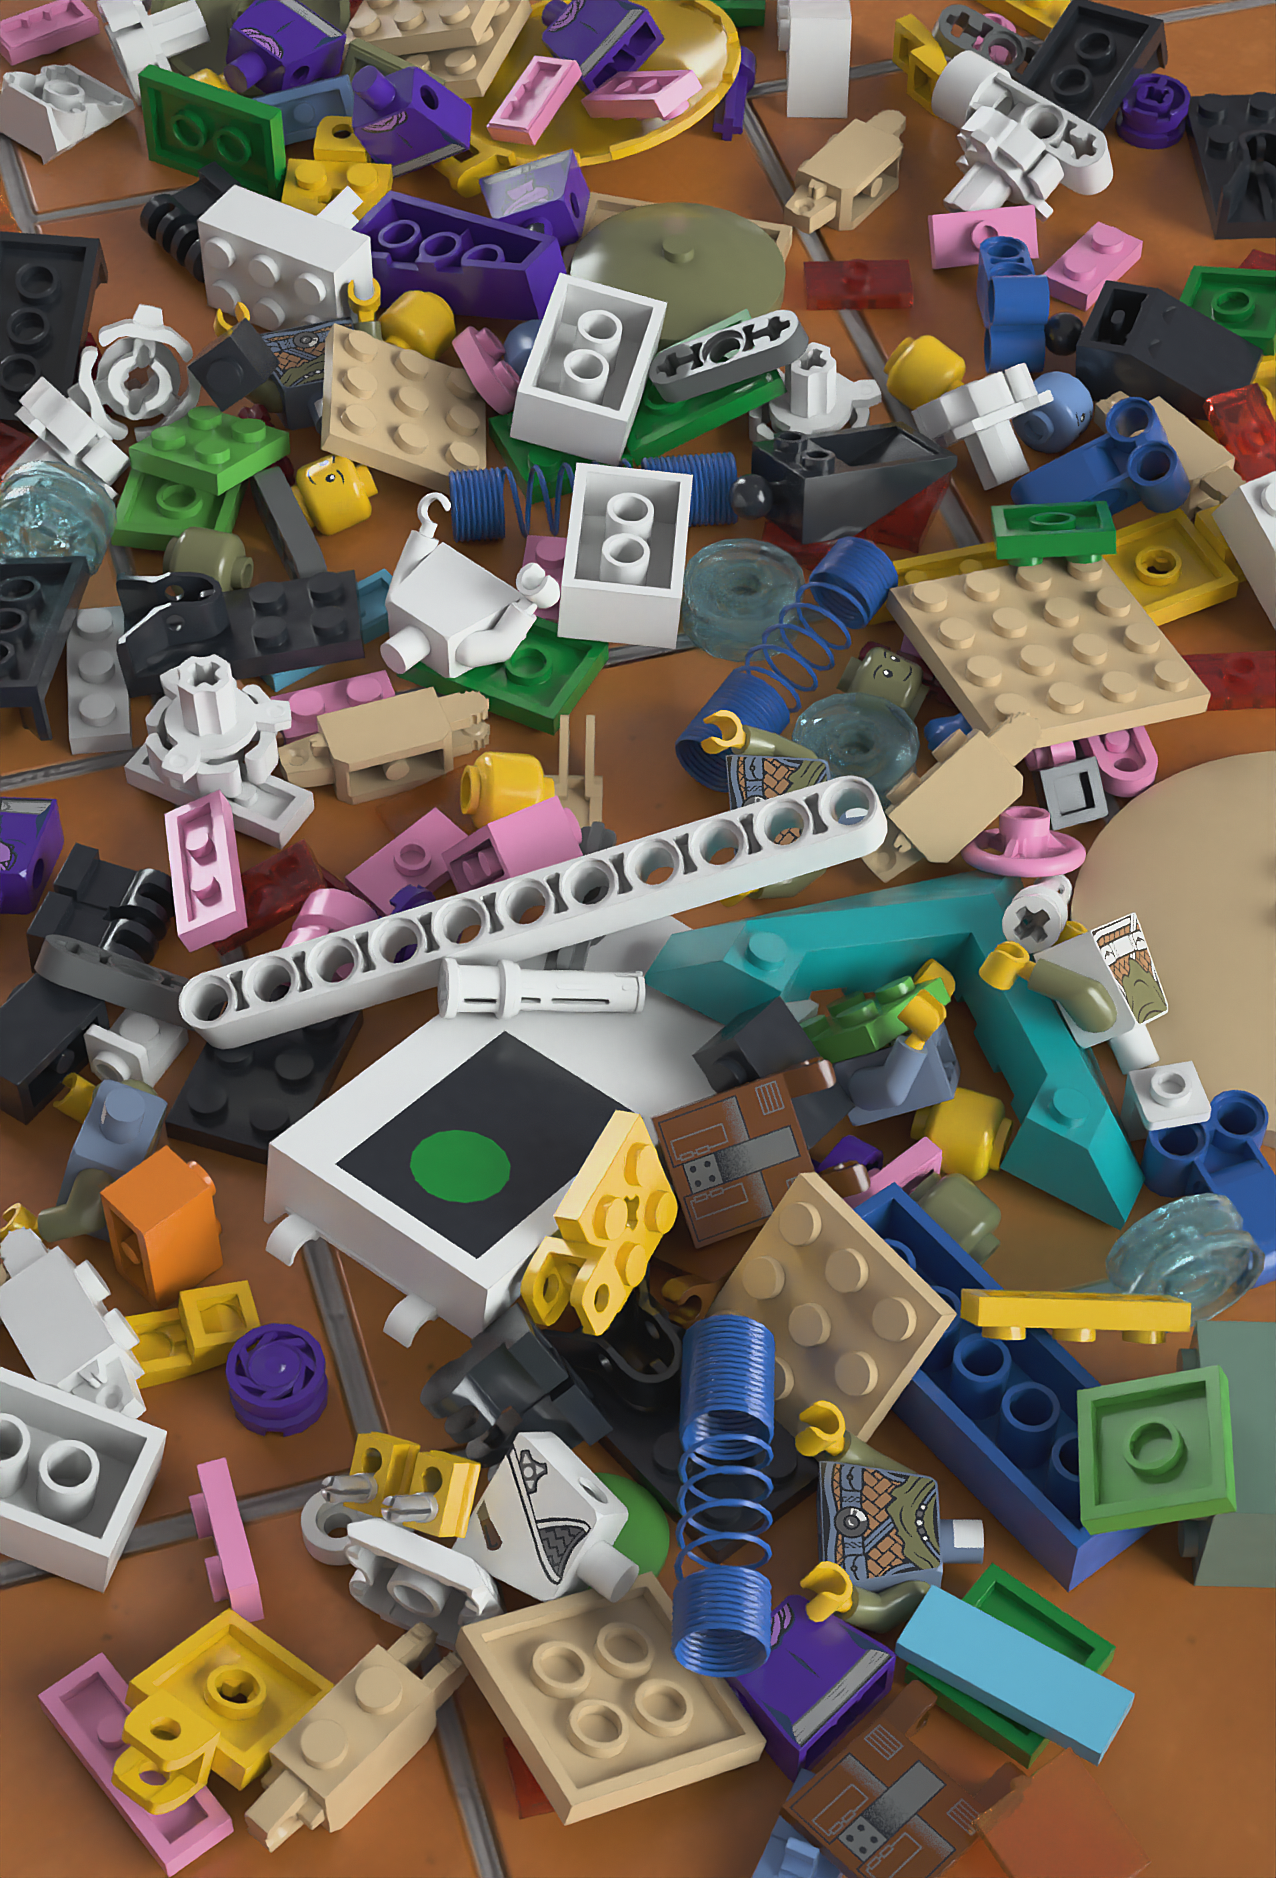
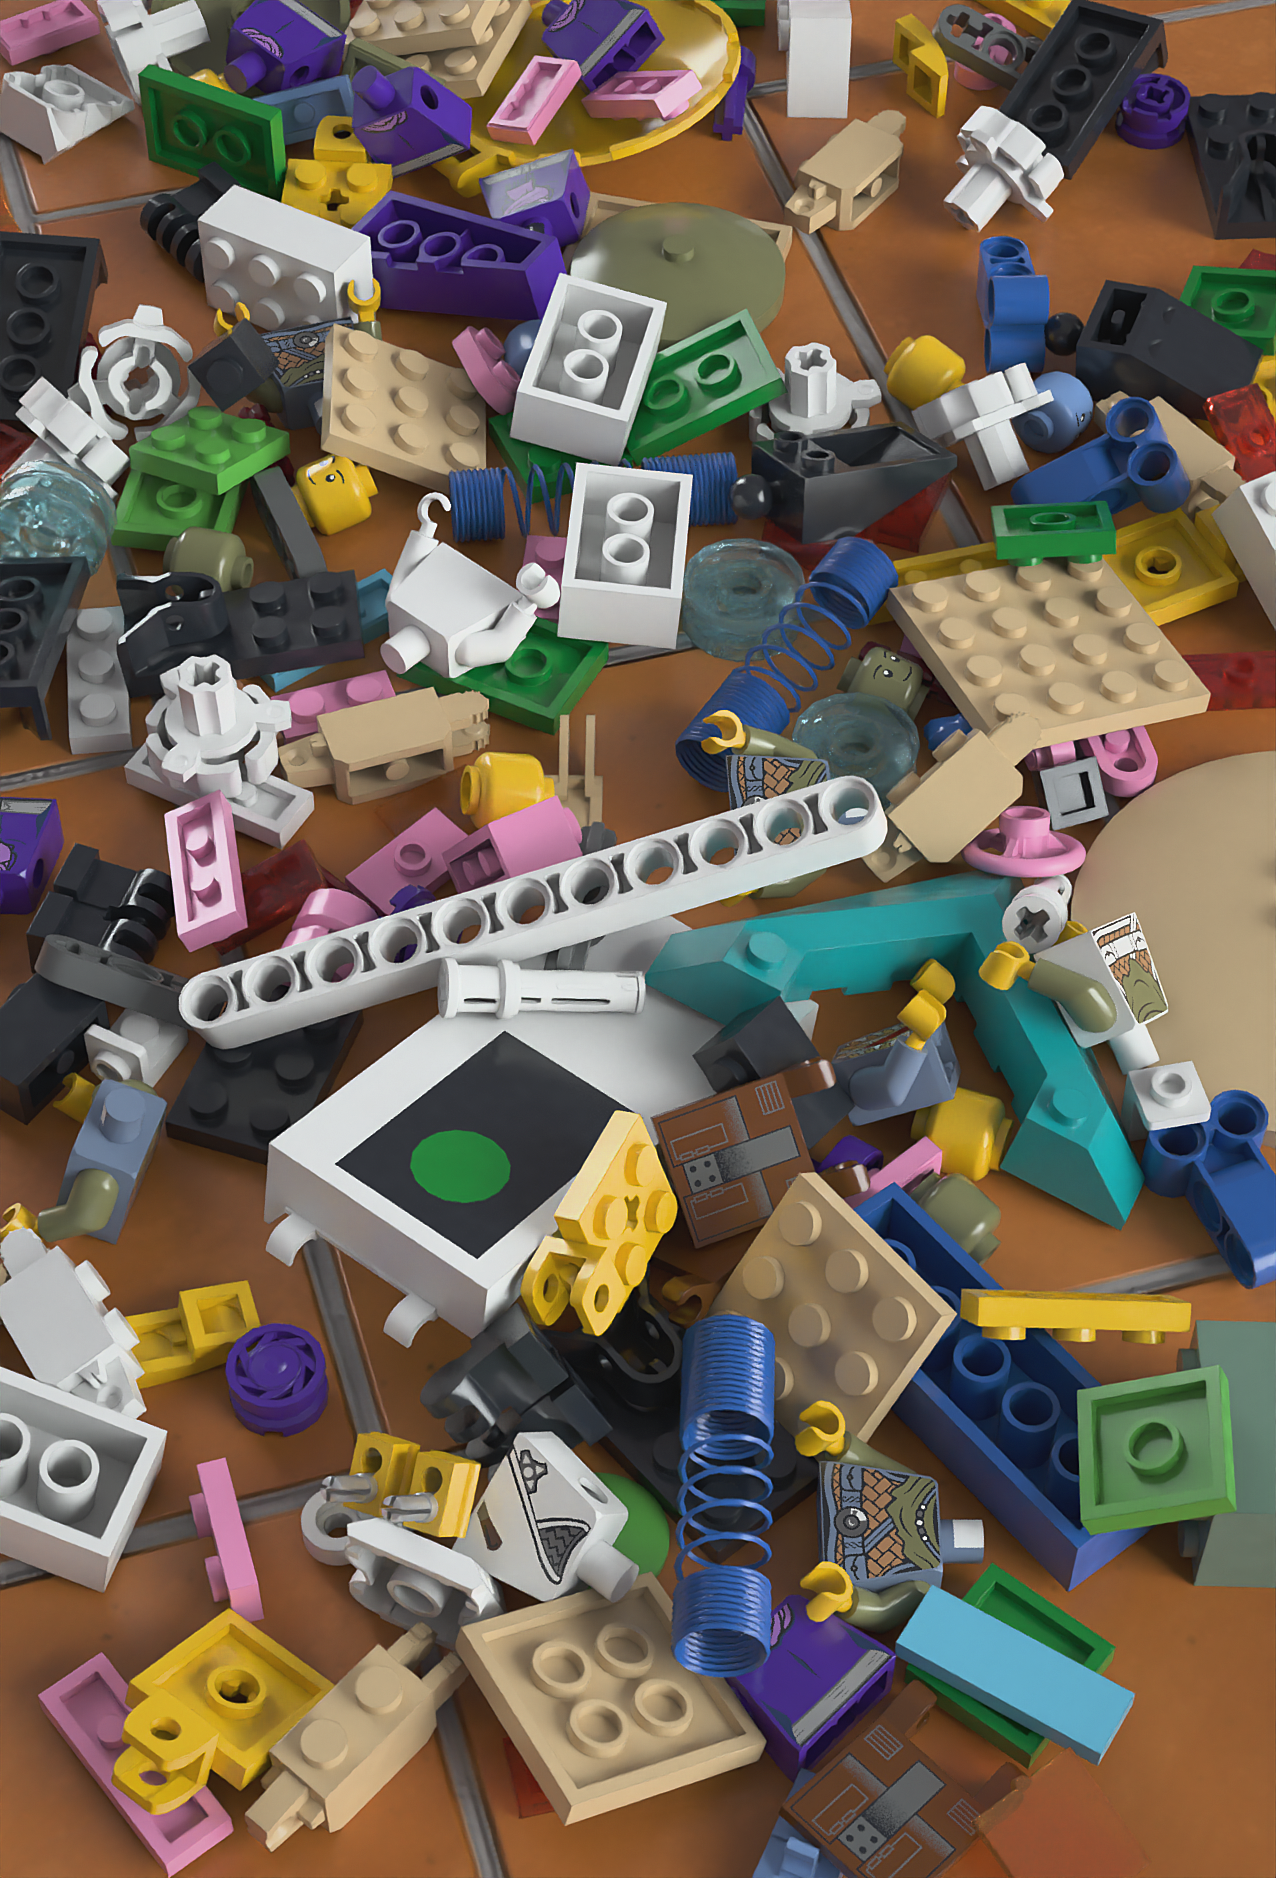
orange brick [100,1145,224,1311] -> none
white plate [317,186,363,229] -> none
yellow head [377,290,456,361] -> none
dark grey beam [648,310,809,403] -> none
bright green plate [799,976,951,1064] -> none
clear red plate [803,259,914,311] -> none
bright pink plate [928,204,1039,269] -> none
white beam [931,50,1113,195] -> none
bright pink plate [1043,221,1143,312] -> none
clear light blue wheel [1106,1193,1265,1333] -> none

